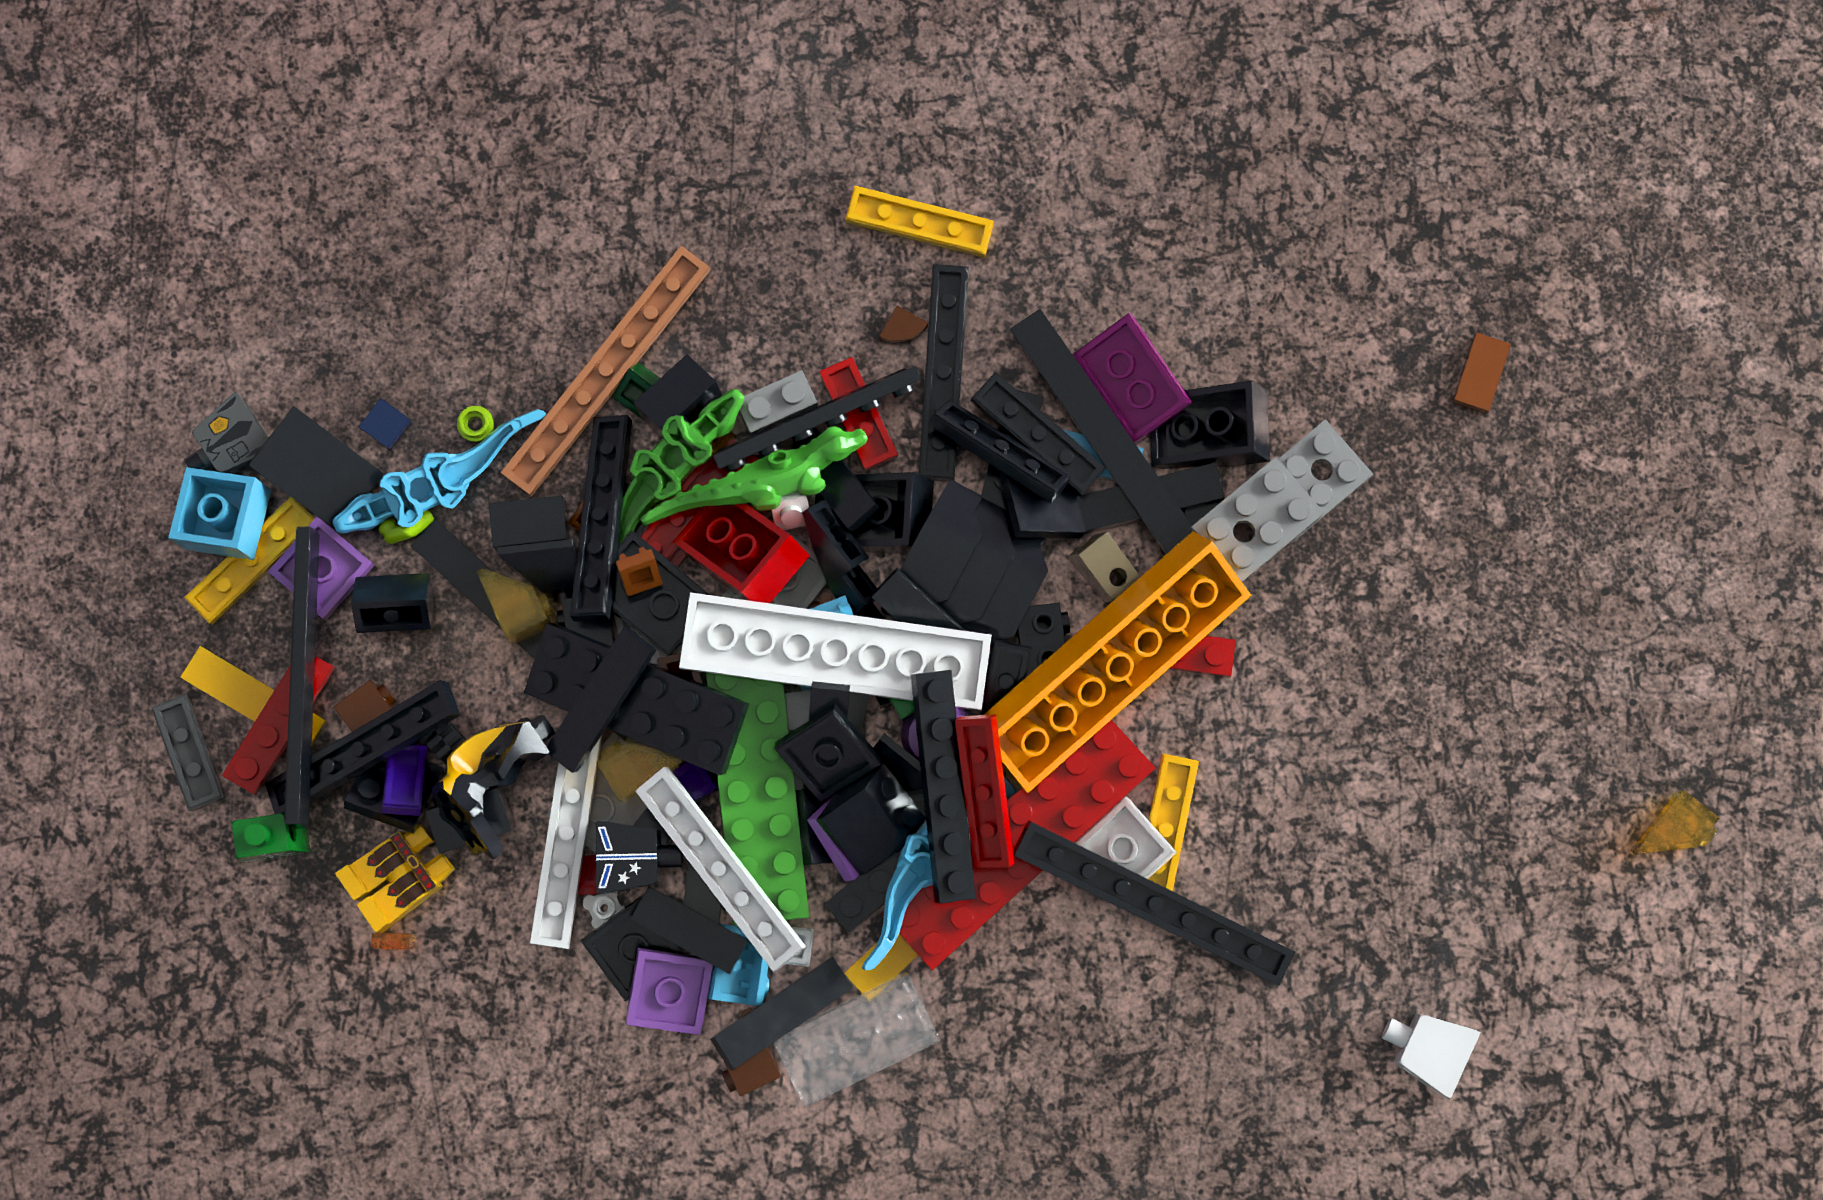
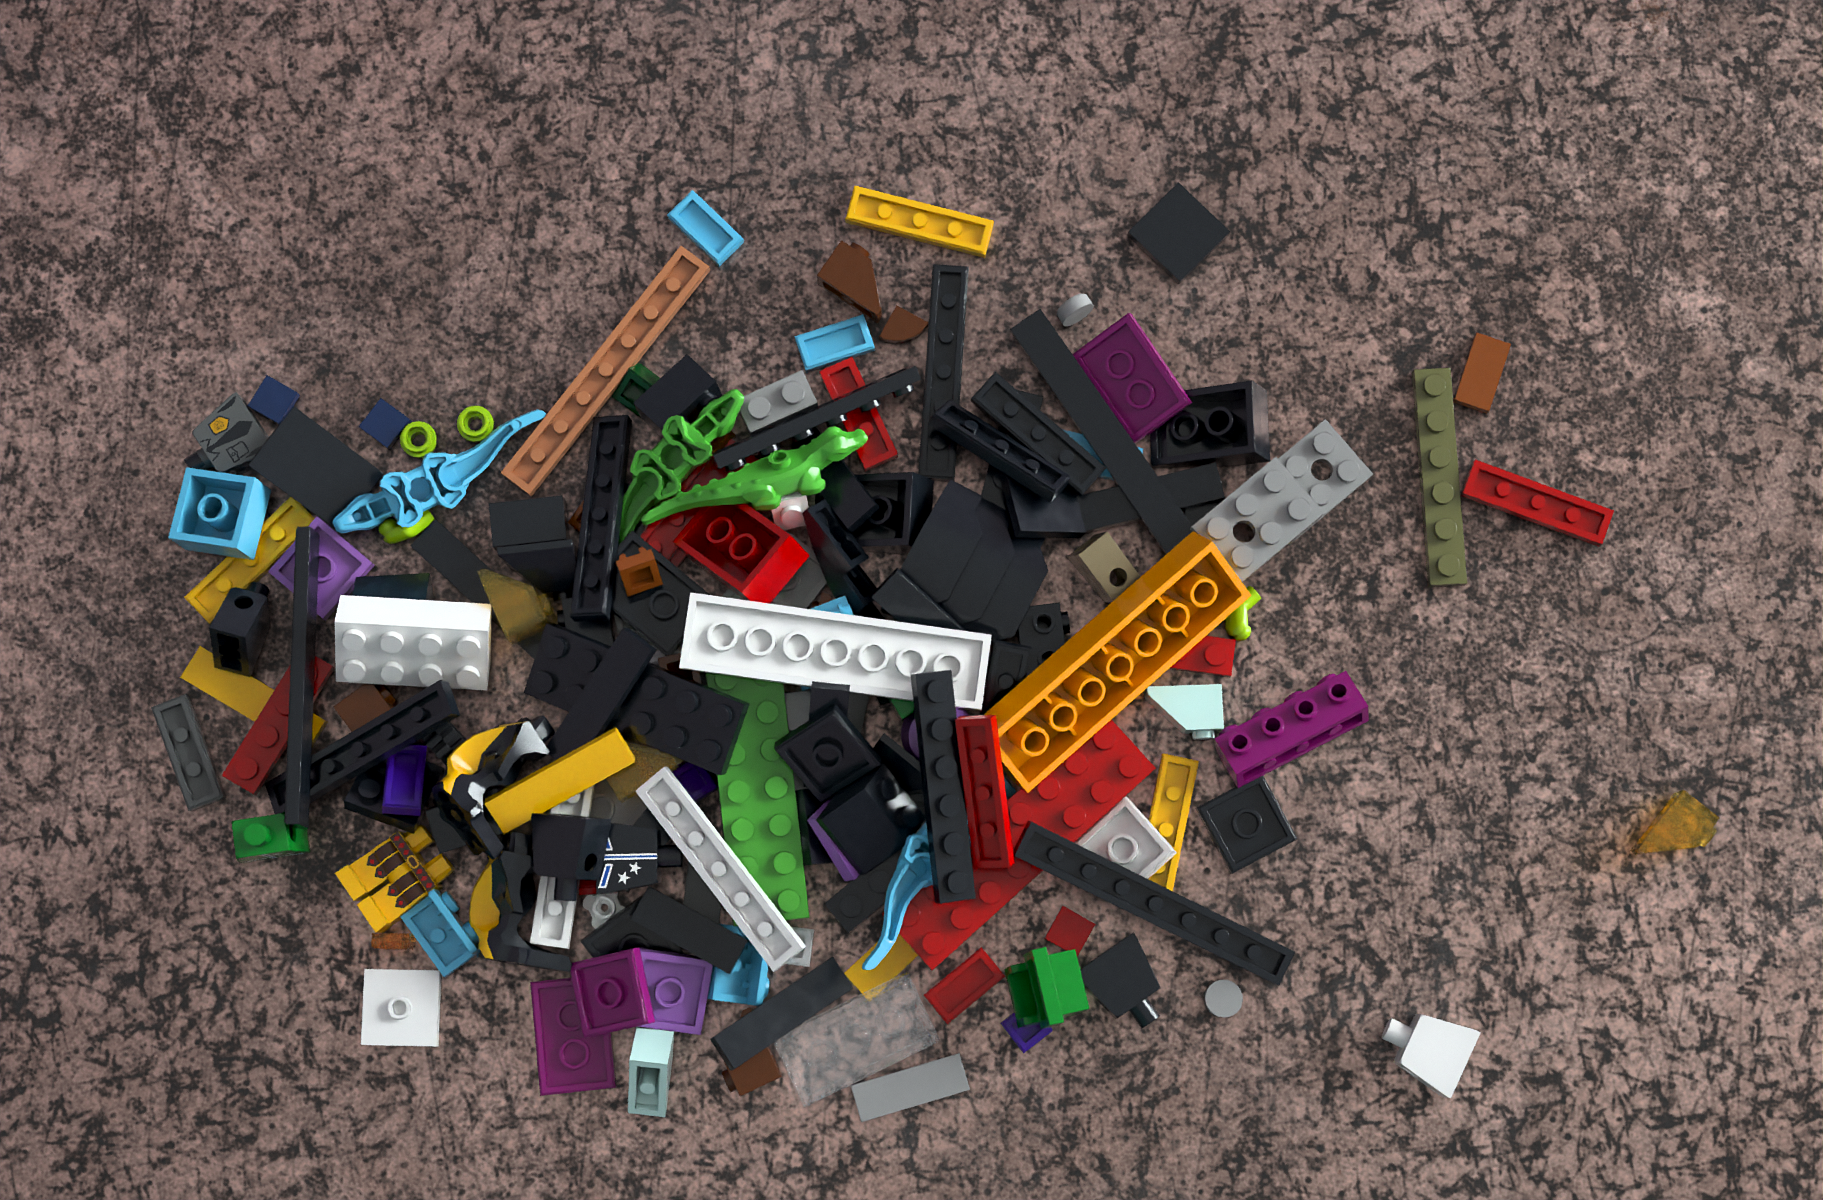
none -> black torso [209,582,270,677]
none -> dark blue tile [248,375,300,425]
none -> white brick [335,595,492,690]
none -> white plate [361,969,442,1047]
none -> lime plate [400,421,437,458]
none -> medium azure bracket [400,889,479,978]
none -> black hips [469,832,572,972]
none -> yellow tile [484,727,635,834]
none -> magenta tile [530,978,617,1096]
none -> black torso [531,813,612,901]
none -> magenta tile [570,948,655,1038]
none -> light aqua slope [628,1027,674,1117]
none -> medium azure tile [667,190,744,267]
none -> medium azure tile [794,314,875,373]
none -> reddish brown slope [817,240,882,324]
none -> light grey tile [851,1053,970,1122]
none -> red tile [924,947,1005,1024]
none -> dark purple tile [1000,1013,1053,1053]
none -> green plate [1004,947,1090,1029]
none -> red tile [1044,906,1096,957]
none -> light grey tile [1056,294,1094,326]
none -> black torso [1080,932,1160,1029]
none -> black tile [1127,182,1230,284]
none -> light aqua slope [1144,684,1224,740]
none -> black tile [1195,776,1298,874]
none -> light grey tile [1204,980,1243,1018]
none -> magenta brick [1214,671,1369,788]
none -> lime arm [1225,586,1261,641]
none -> olive plate [1412,368,1467,587]
none -> red plate [1460,459,1614,547]

